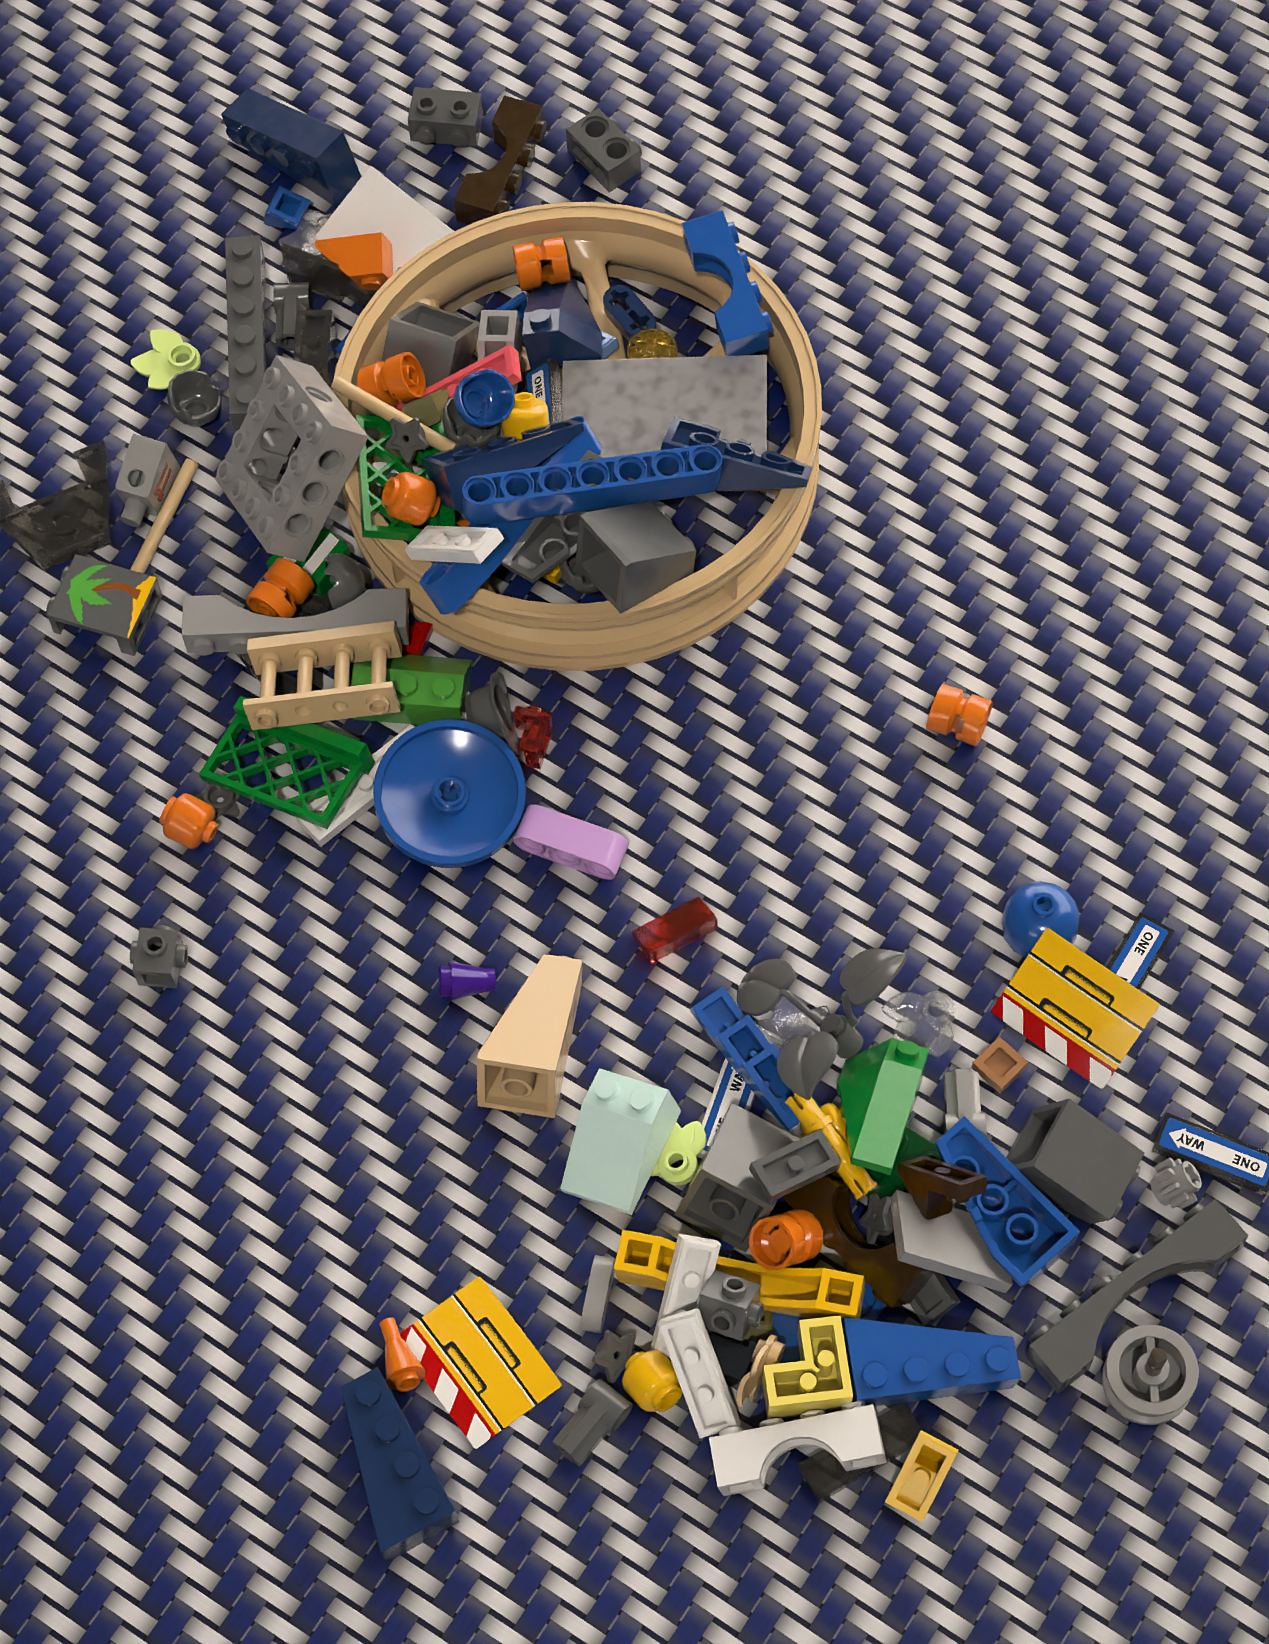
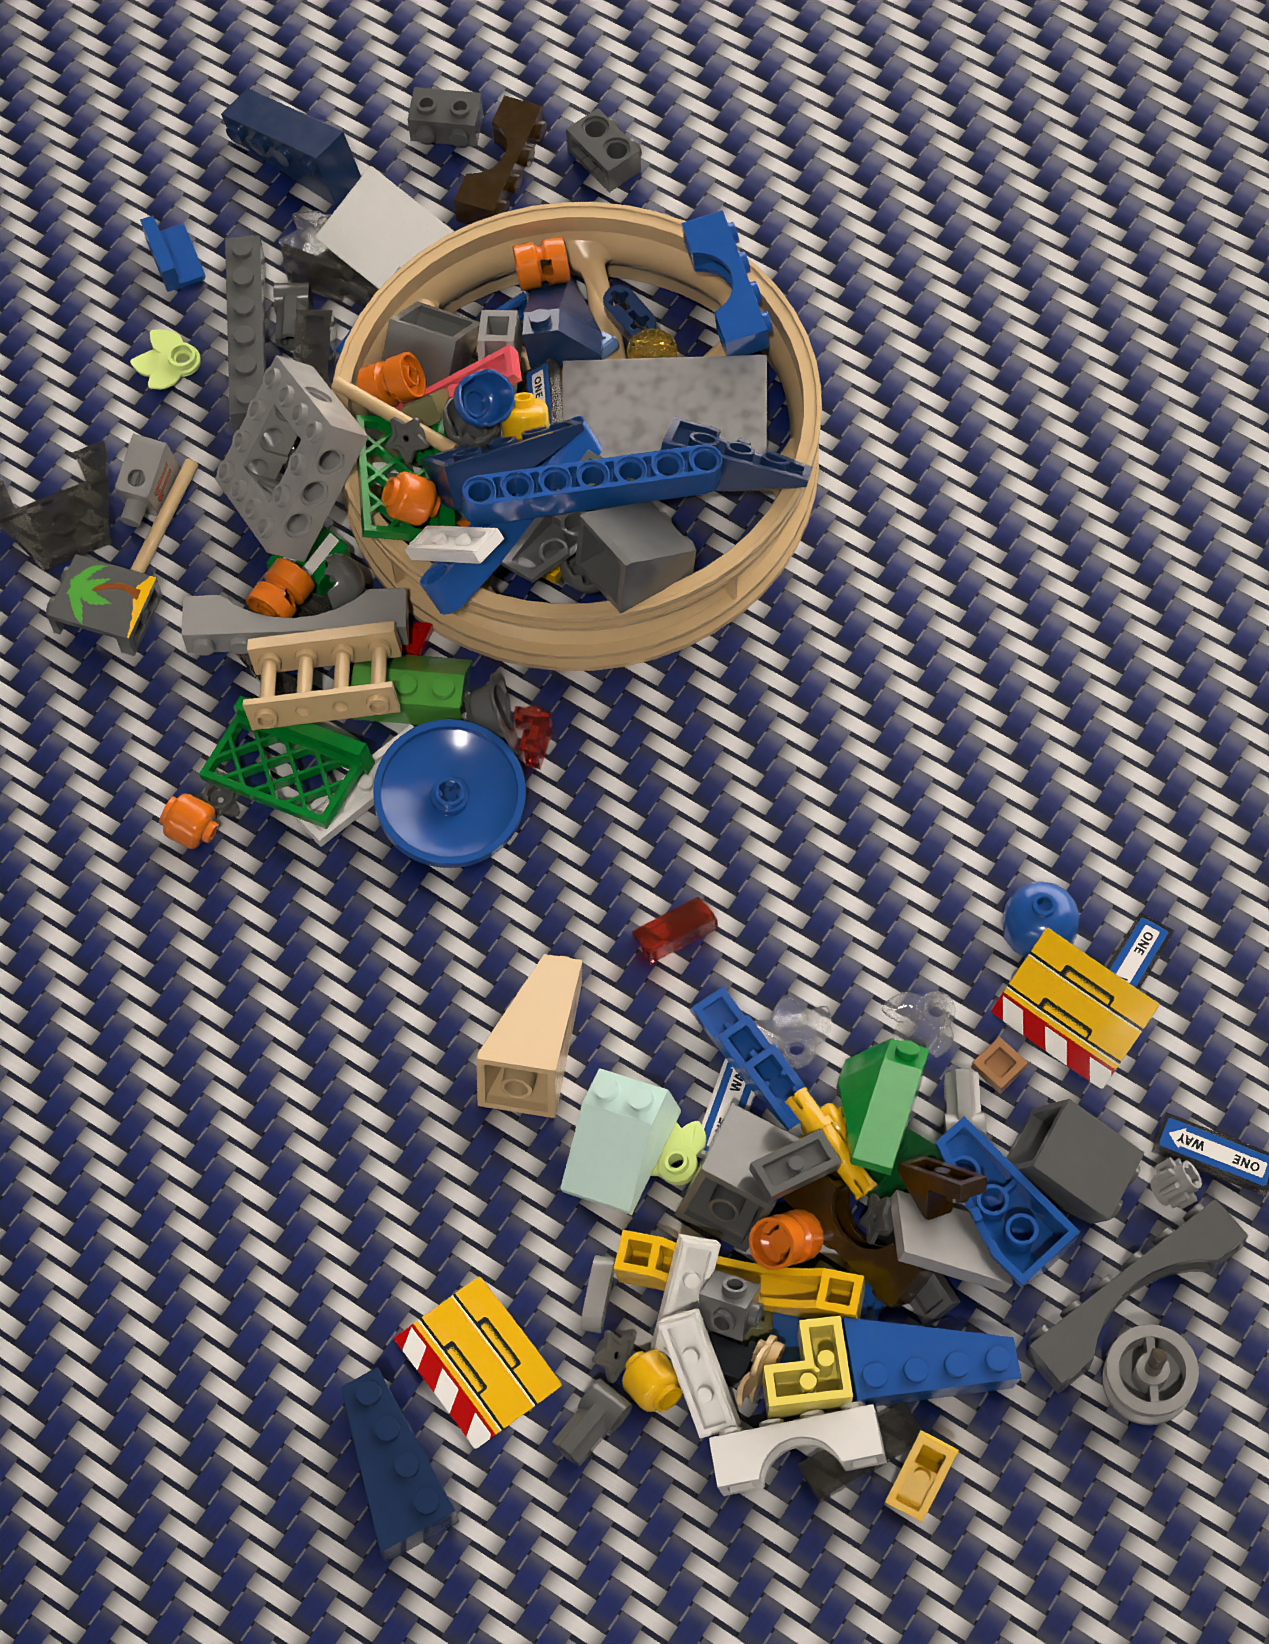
dark grey brick [130,925,188,988] -> none
dark grey hair [167,370,222,426] -> none
blue slope [264,186,311,229] -> none
orange slope [315,232,393,290] -> none
orange cone [379,1318,426,1392] -> none
dark purple cone [438,962,496,1000] -> none
lavender beam [513,805,629,880] -> none
dark grey plant [737,948,908,1100] -> none
orange wheel [926,683,993,747] -> none
none -> blue panel [140,215,206,292]

